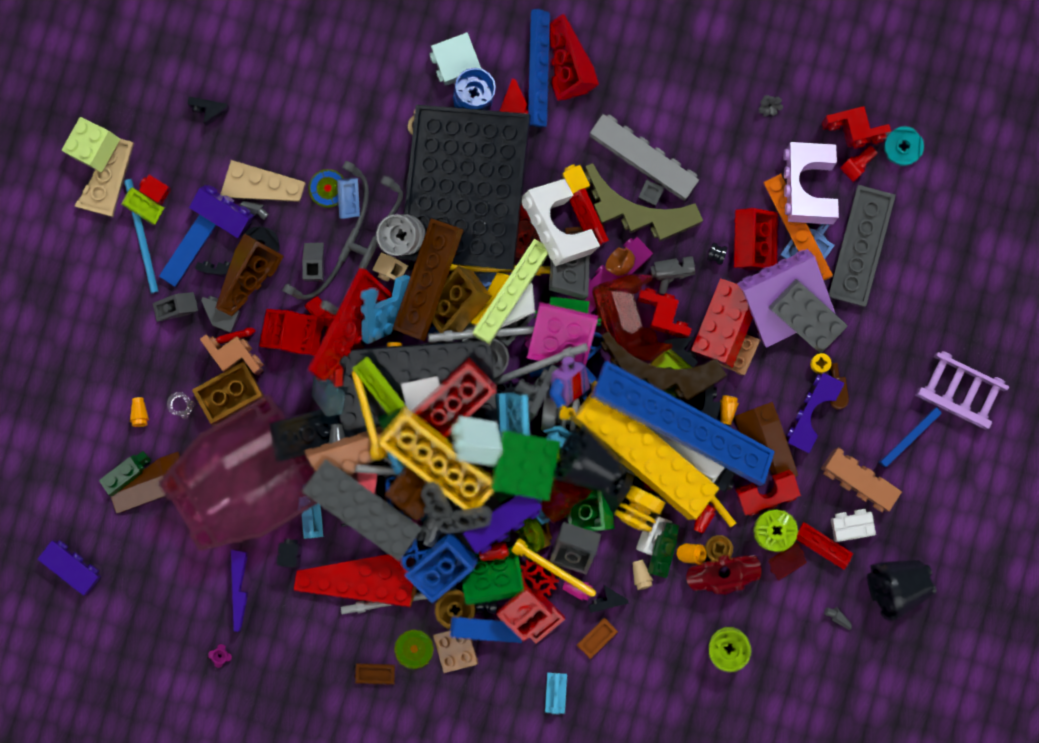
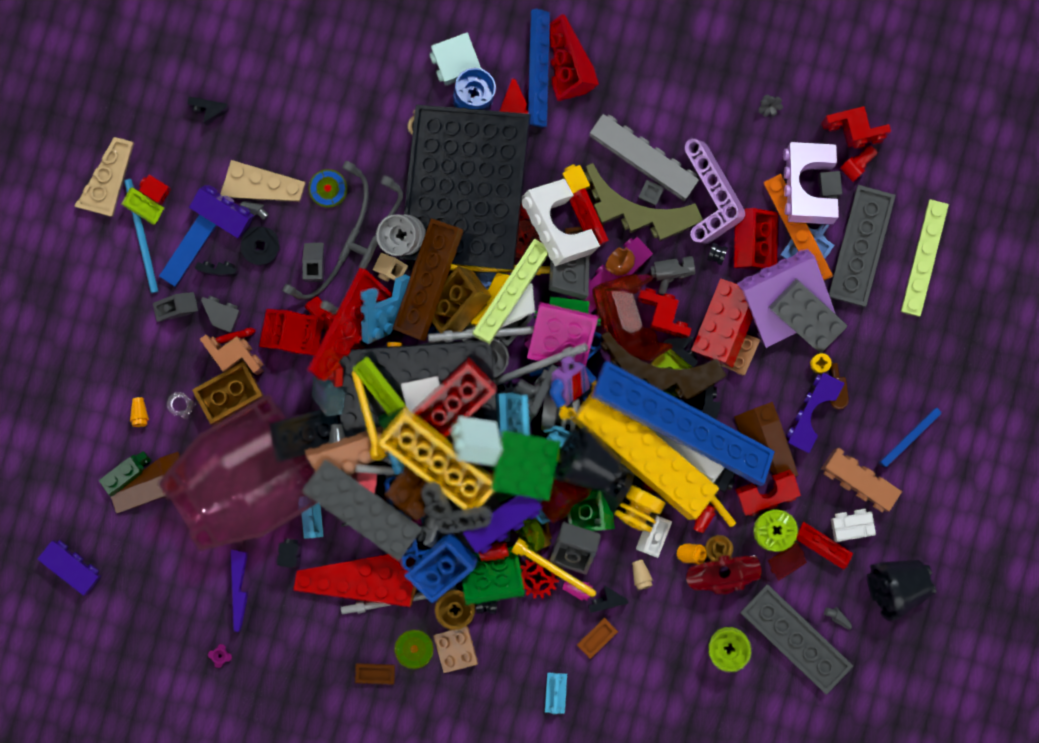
yellowish green brick [61,117,120,173] -> none
reddish brown wedge [215,234,284,316] -> none
medium blue plate [337,177,360,219] -> none
blue tile [450,617,522,643] -> none
red bracket [497,587,565,643] -> none
dark green hinge [648,522,679,578] -> none
light orange cone [720,395,739,425] -> none
teal plate [884,126,924,166] -> none
lavender fence [915,351,1009,430] -> none
none -> lavender beam [685,139,745,244]
none -> dark grey plate [740,584,853,695]
none -> dark grey brick [818,171,842,199]
none -> yellowish green plate [901,199,949,317]

